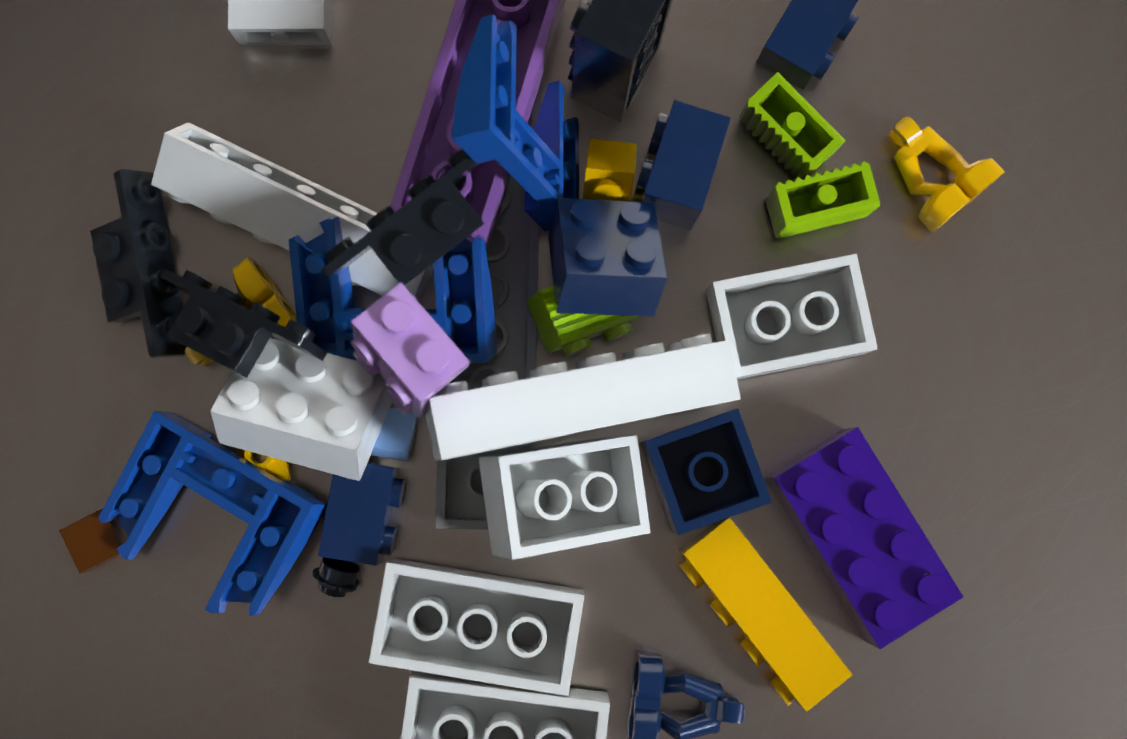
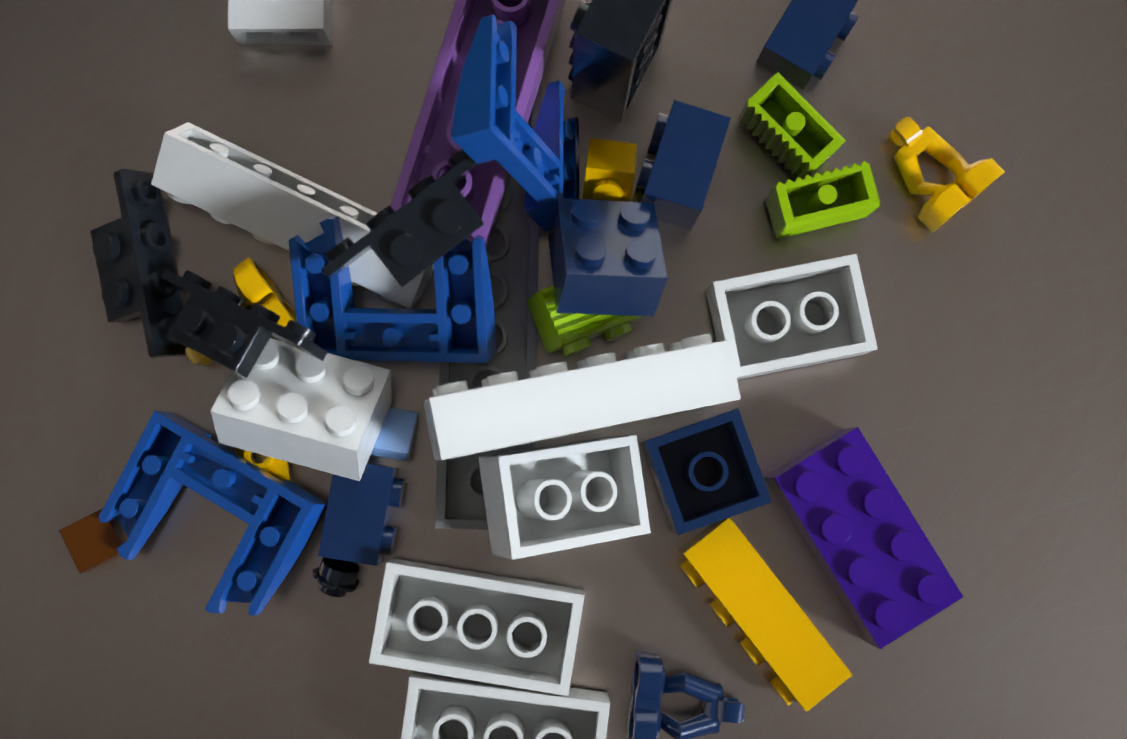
lavender bracket [351,282,470,419] -> none

